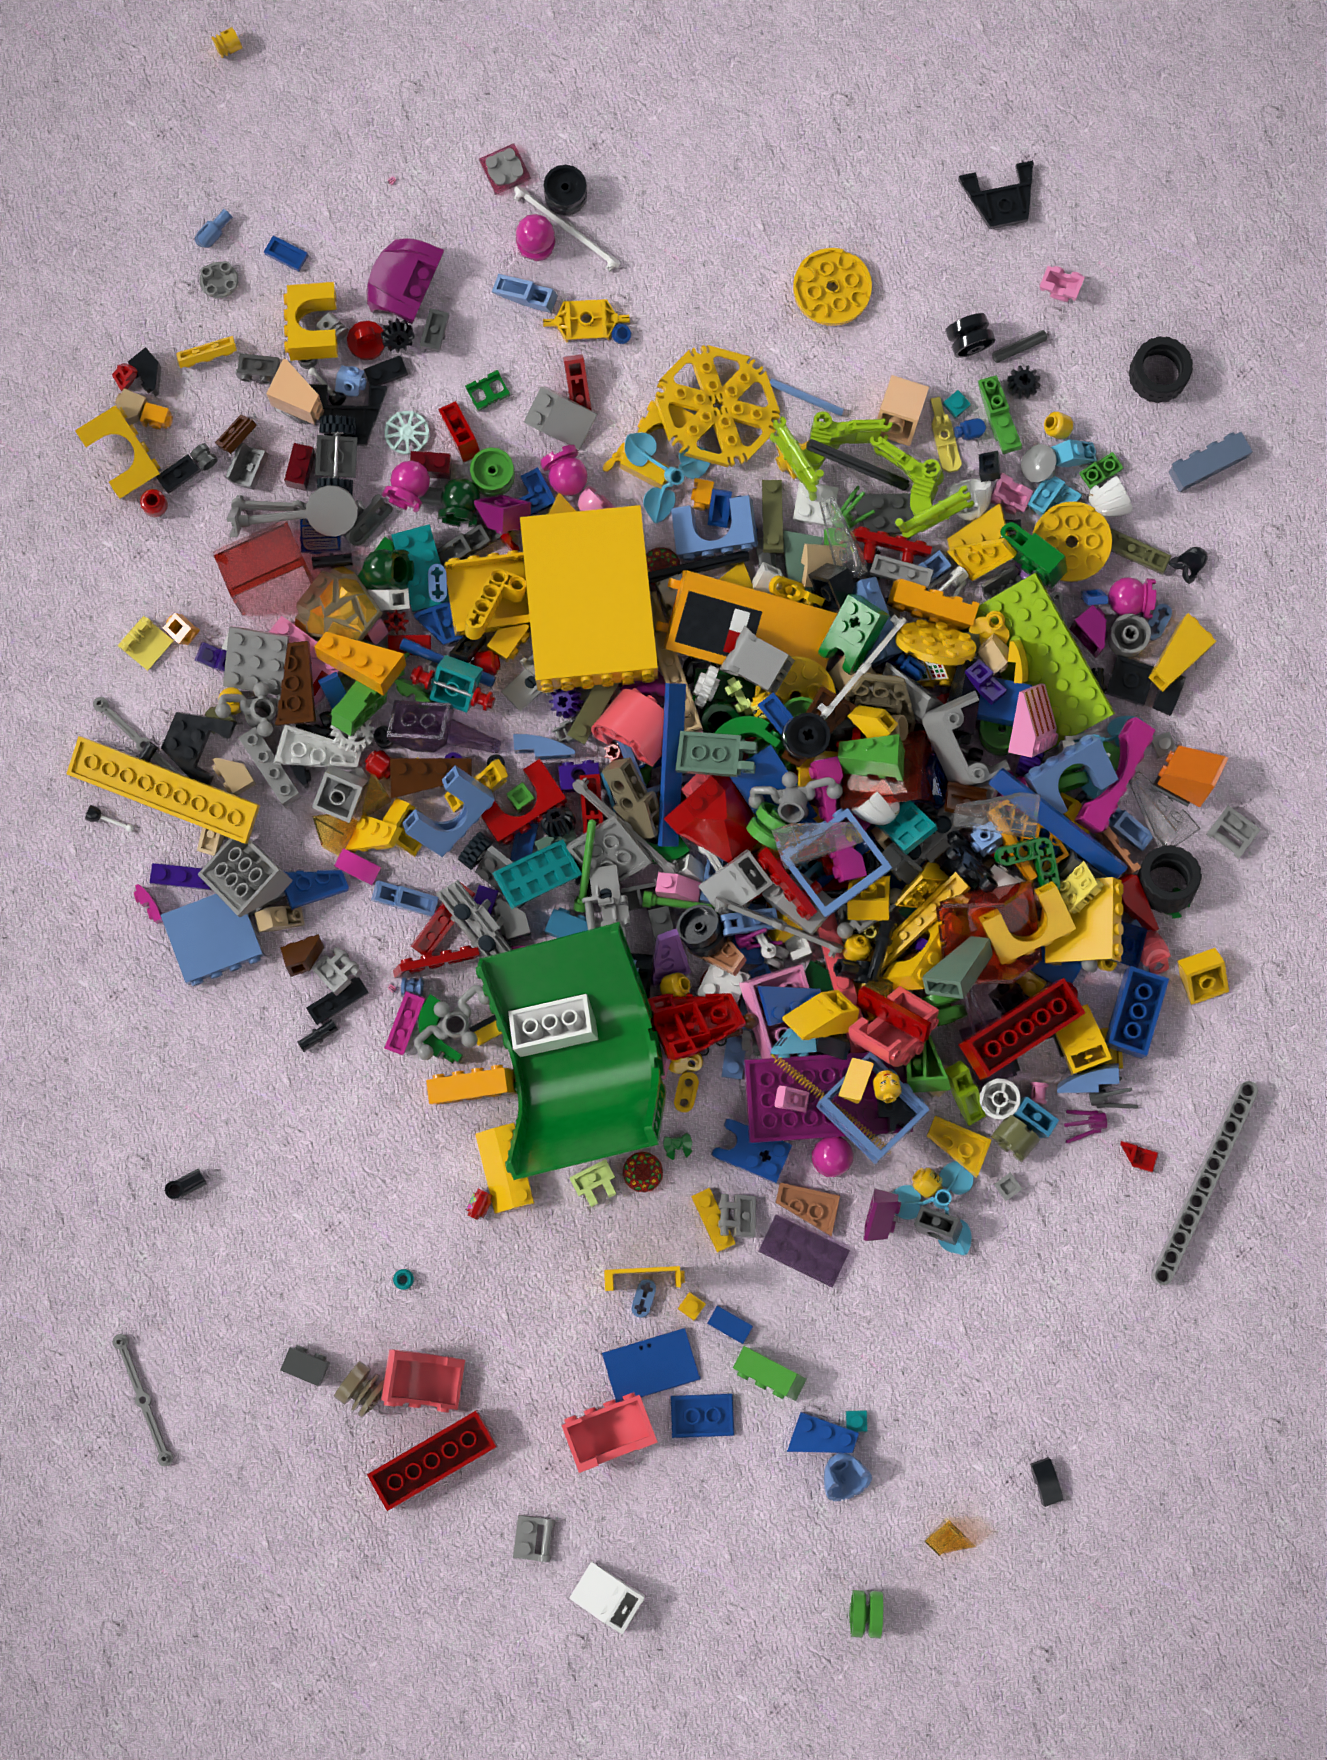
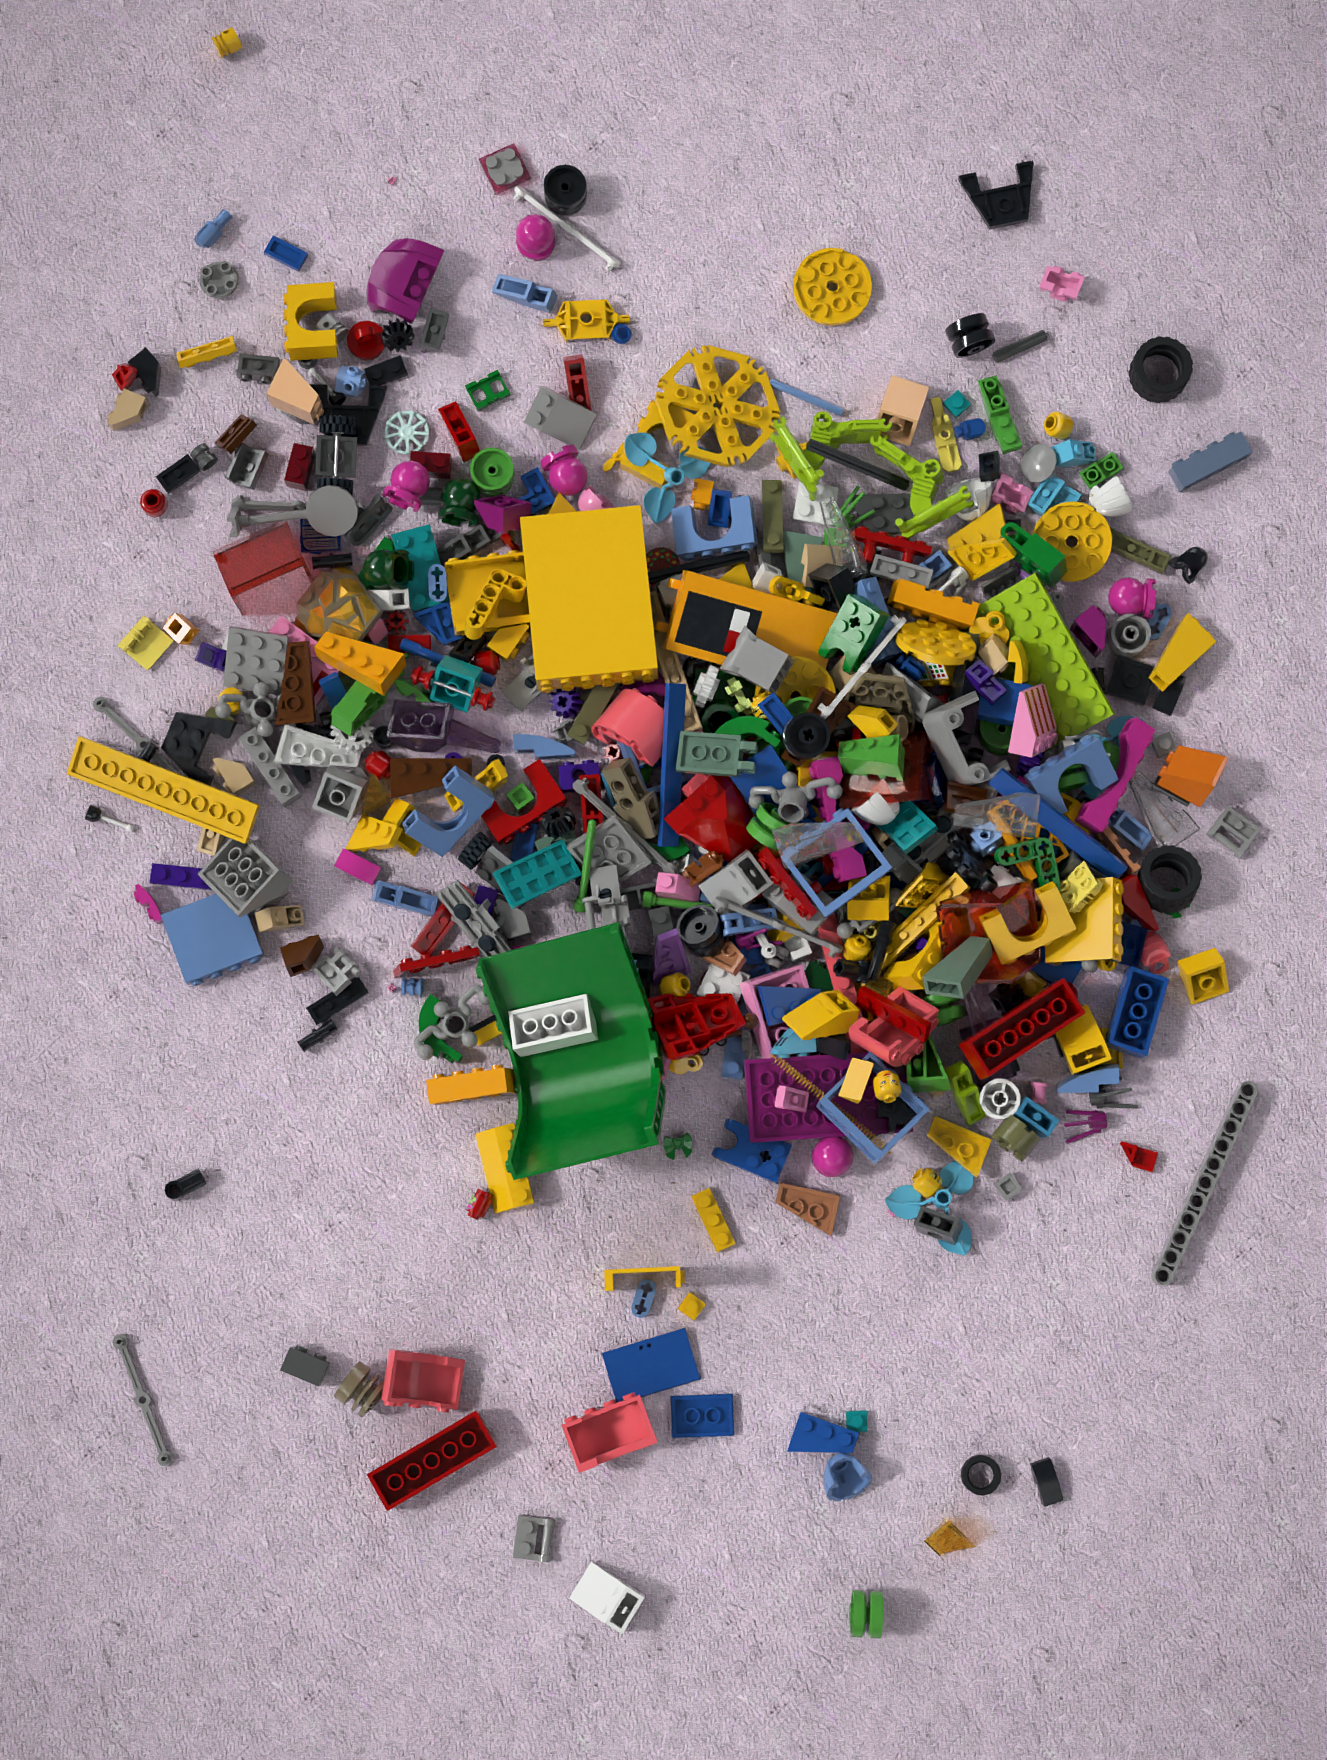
yellow arch [75,405,161,499] -> none
light orange brick [140,402,173,430] -> none
blue wing [284,870,349,910] -> none
clear yellow slope [312,814,358,856] -> none
dark pink plate [384,991,425,1055] -> none
teal plate [393,1269,414,1290] -> none
dark azure brick [545,907,588,938] -> none
yellowish green plate [570,1159,616,1207] -> none
tile [623,1152,663,1193] -> none
yellow plate [674,1072,699,1113] -> none
blue tile [707,1306,753,1344] -> none
light grey plate [718,1194,756,1238] -> none
bright green wedge [733,1346,807,1401] -> none
clear purple plate [758,1214,850,1288] -> none
magenta slope [863,1188,901,1241] -> none
black gear [1007,365,1041,399] -> none
blue tile [1081,589,1108,605] -> none
none -> dark orange hinge [682,850,723,887]
none -> black tyre [961,1455,1001,1496]

